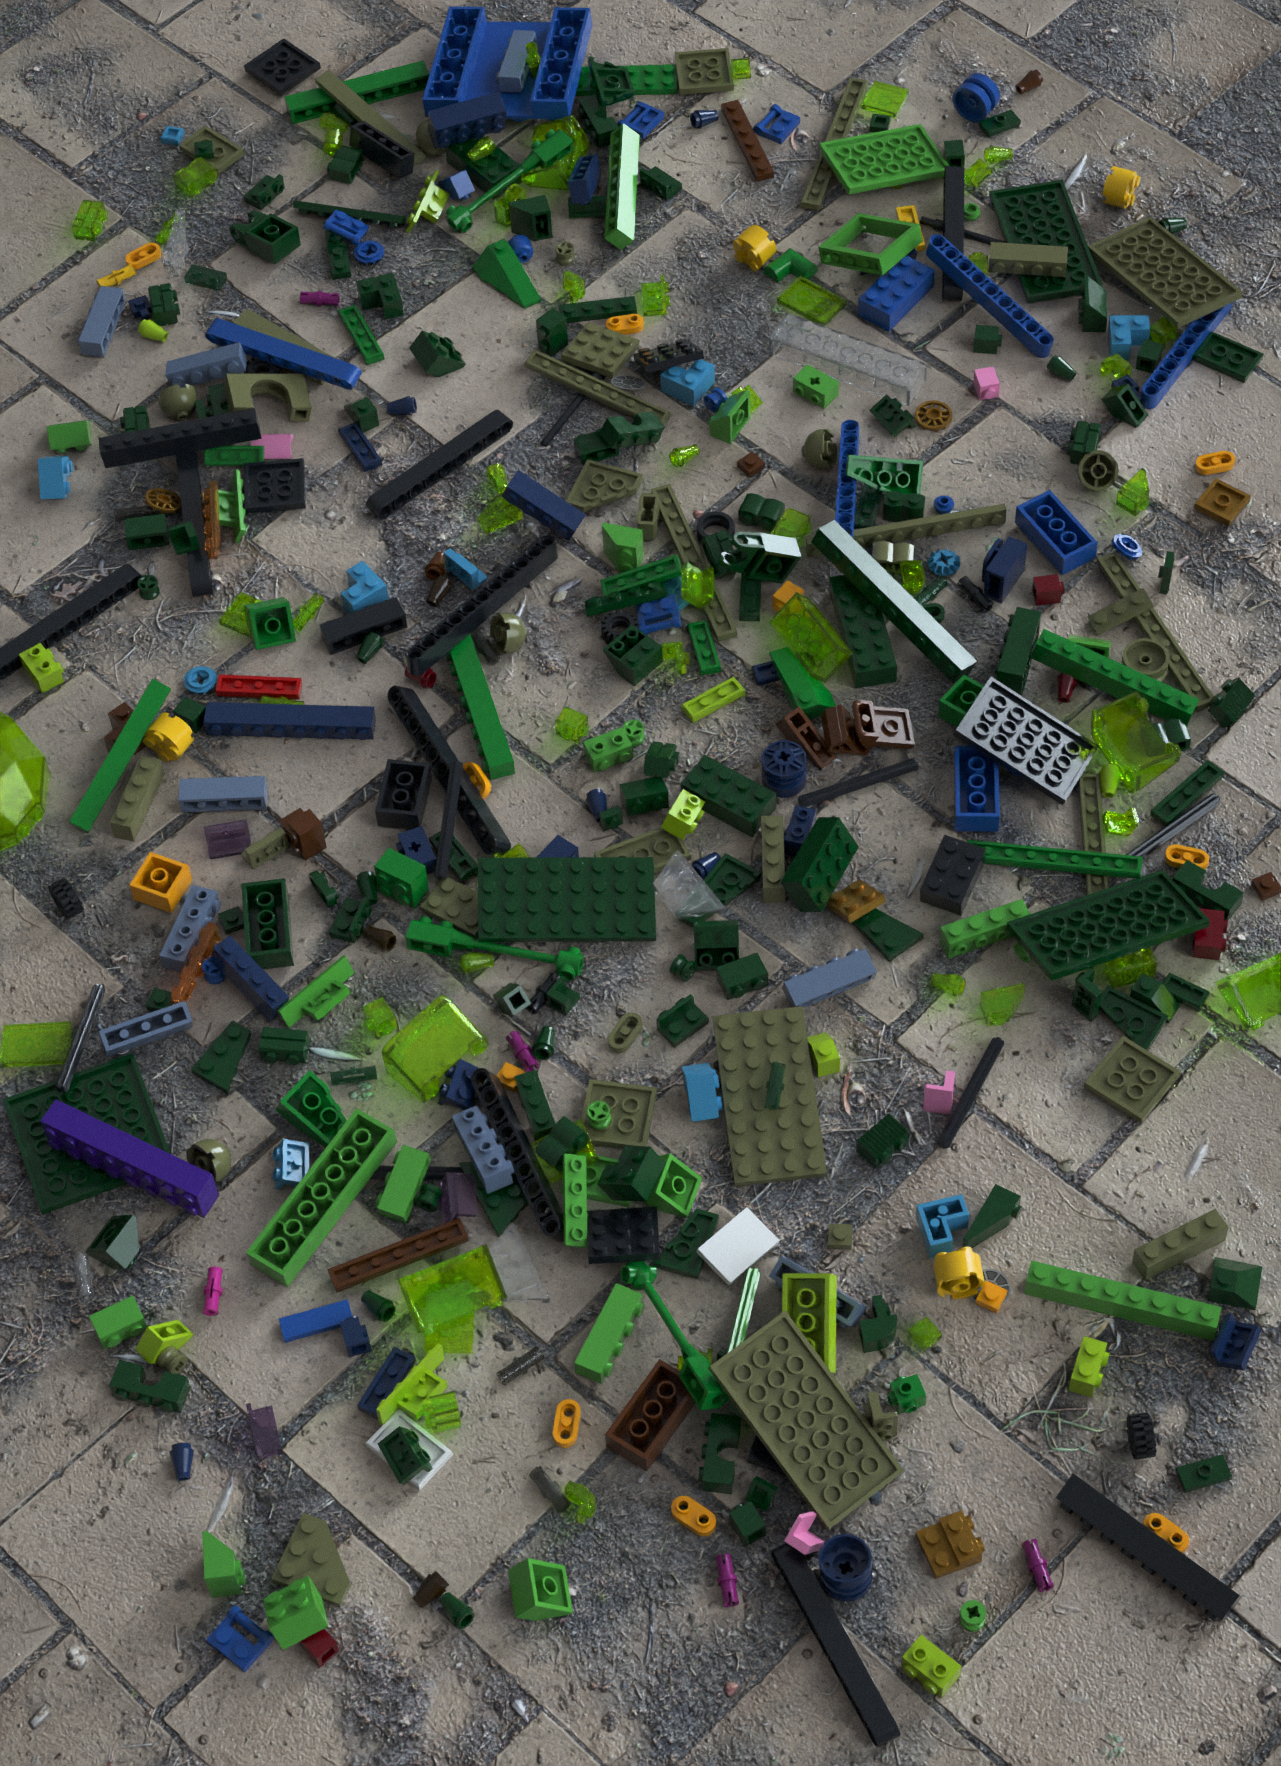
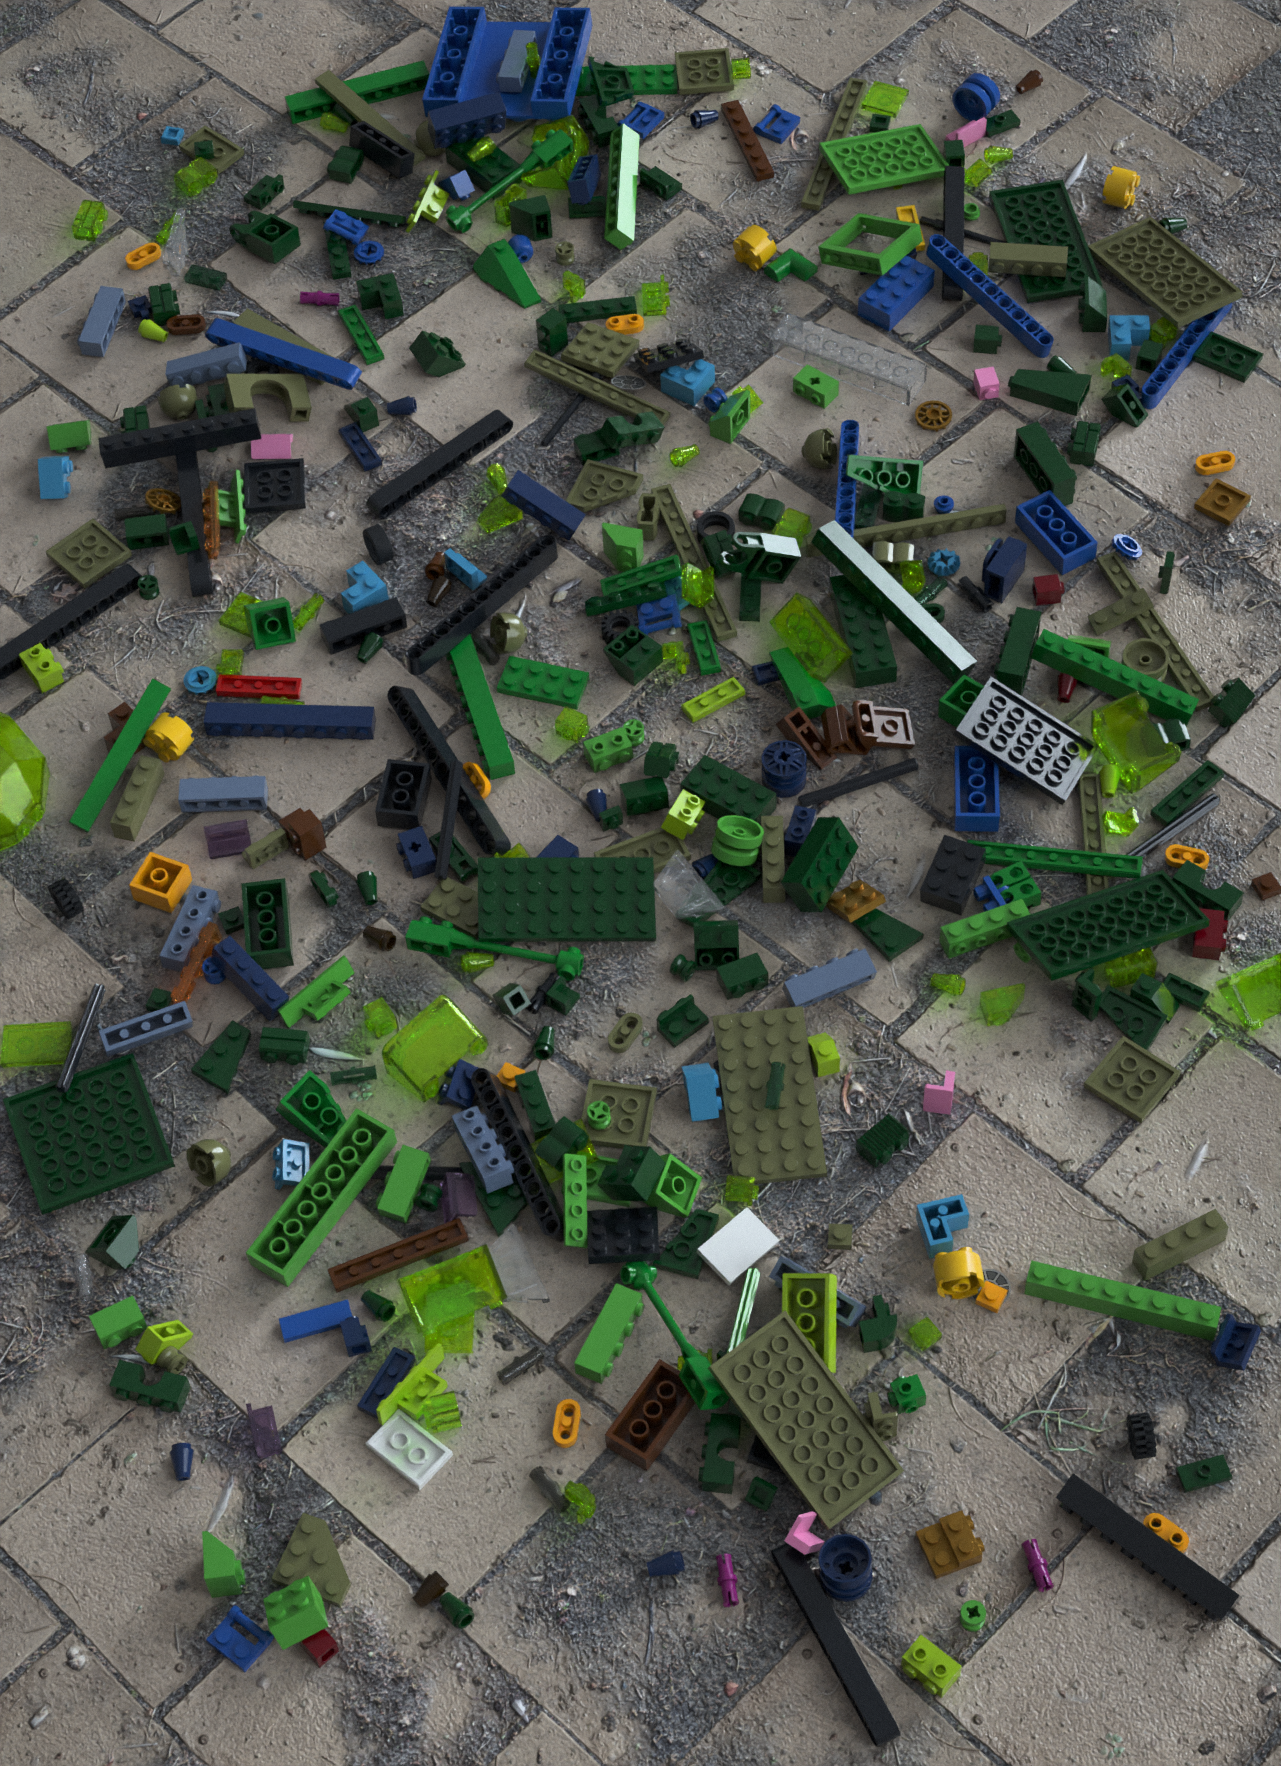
dark purple brick [41,1099,219,1218] -> none
yellow pin [96,264,136,288] -> none
dark green panel [173,697,206,733] -> none
dark pink pin [203,1266,223,1316] -> none
green tile [204,446,264,466] -> none
black plate [244,38,321,96] -> none
clear neon green brick [323,128,343,156] -> none
dark green bracket [329,896,372,944] -> none
green brick [374,847,429,909] -> none
dark green bracket [378,1426,433,1485] -> none
dark red cone [405,667,437,688] -> none
magenta pin [506,1031,539,1072] -> none
bright green slope [508,1558,573,1621] -> none
light orange plate [671,1496,716,1537] -> none
dark green brick [729,1501,766,1547] -> none
reddish brown plate [737,452,765,478] -> none
light orange brick [772,580,804,618] -> none
clear neon green tile [777,276,847,327] -> none
dark green bracket [869,394,915,438] -> none
black axle [937,1037,1004,1149] -> none
dark green slope [963,1184,1022,1248] -> none
lime brick [1069,1336,1110,1398] -> none
olive cylinder [1077,450,1119,491] -> none
clear neon green slope [1116,468,1150,517] -> none
dark green slope [1207,1257,1262,1310] -> none
none -> olive plate [46,518,132,589]
none -> reddish brown plate [167,314,206,335]
none -> clear neon green bracket [216,649,244,675]
none -> black tyre [363,524,394,565]
none -> green plate [497,656,589,710]
none -> dark blue cone [647,1550,685,1577]
none -> bright green wheel [711,815,764,866]
none -> clear neon green bracket [725,1175,759,1206]
none -> bright pink panel [945,117,987,147]
none -> green hips [973,861,1041,912]
none -> dark green slope [1008,369,1092,416]
none -> dark green brick [1014,421,1077,506]

